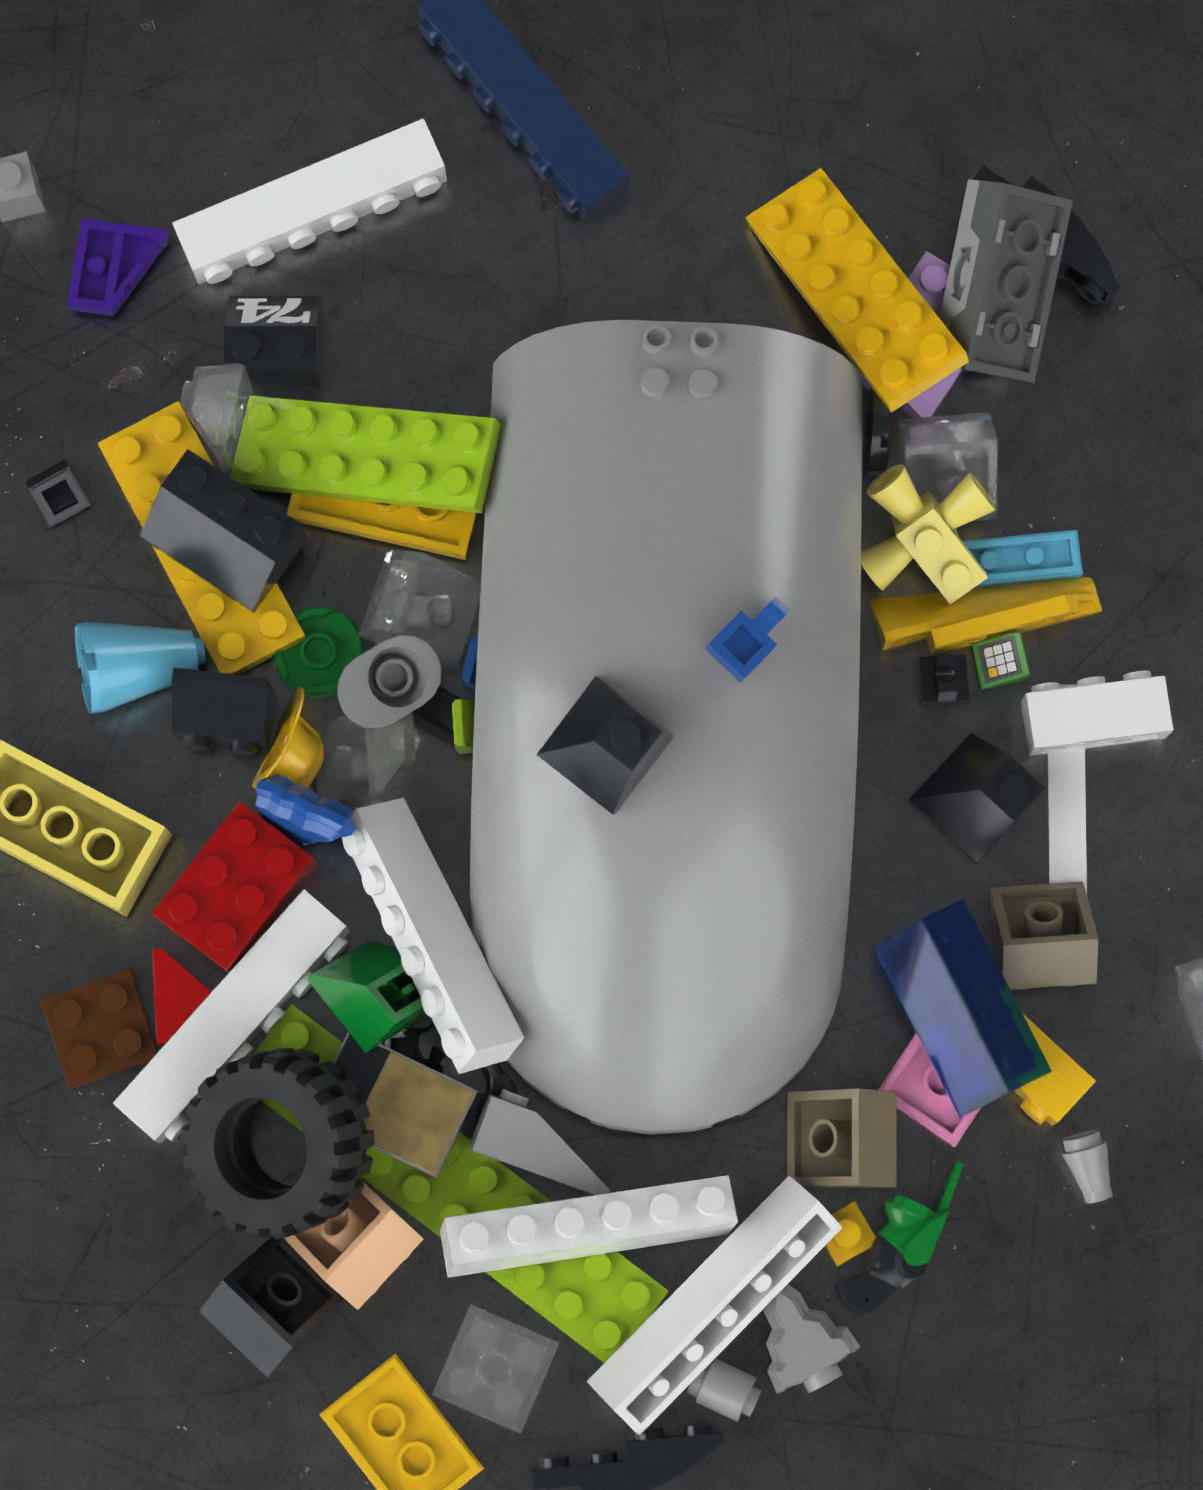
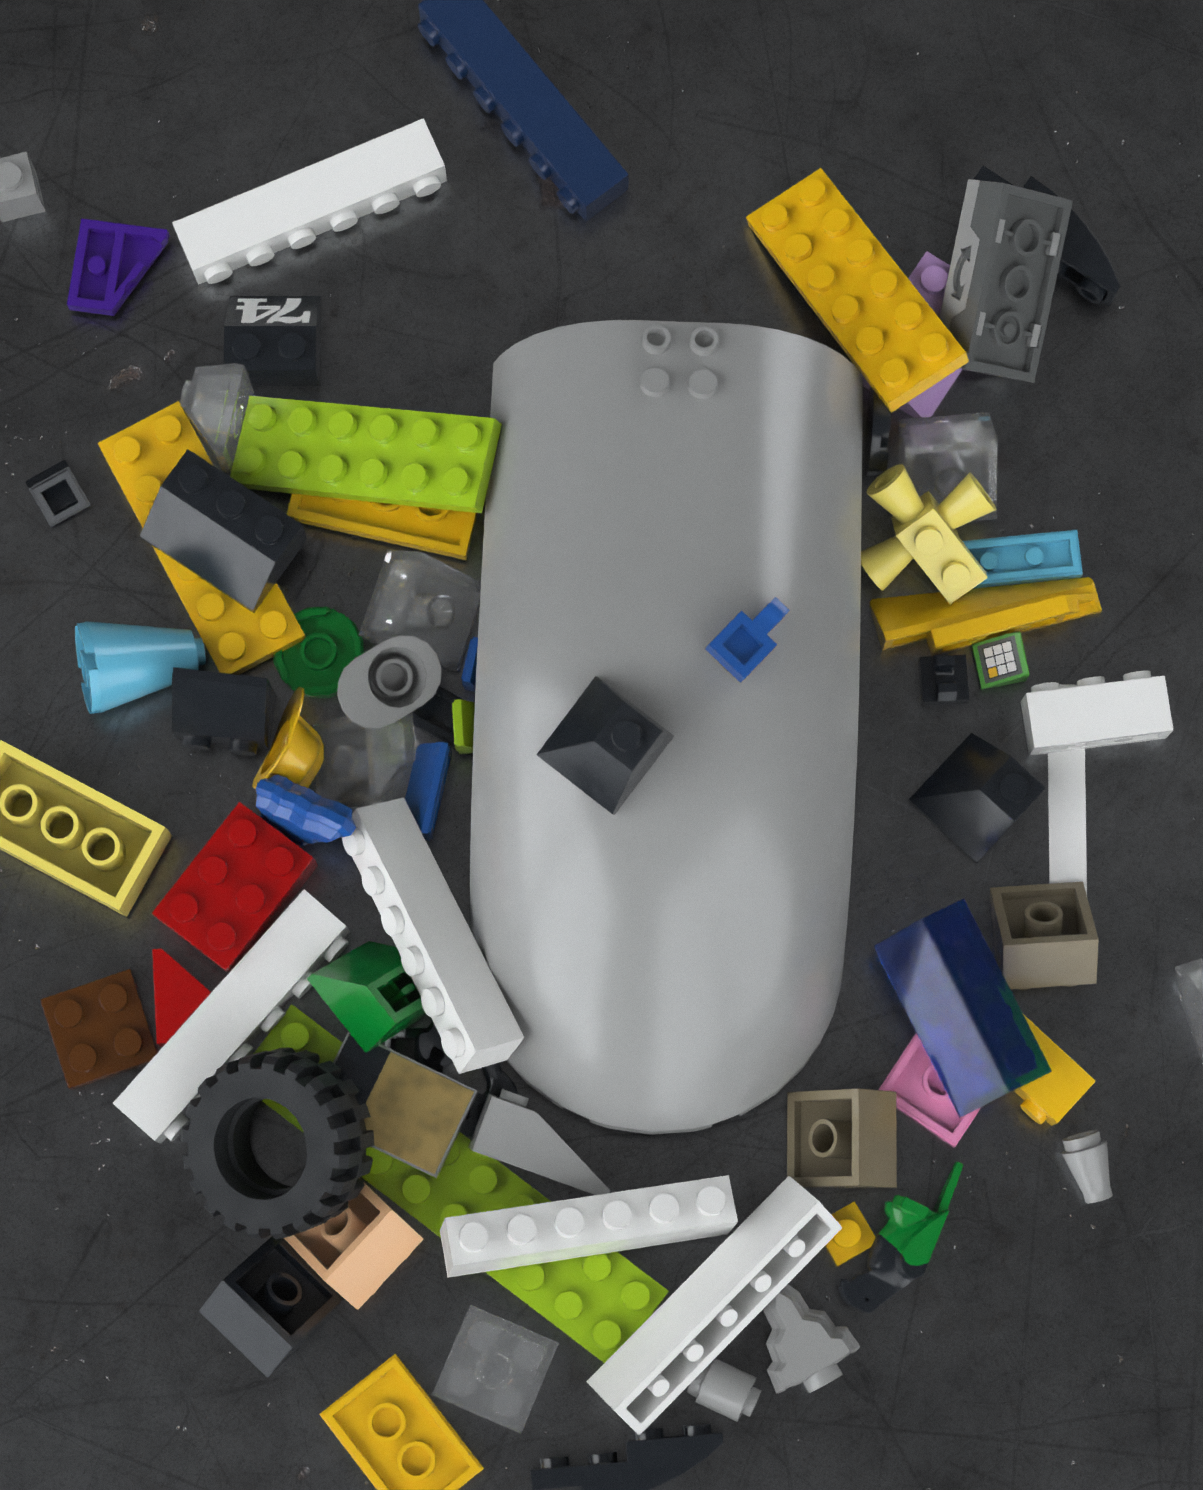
none -> blue slope [405,742,452,841]

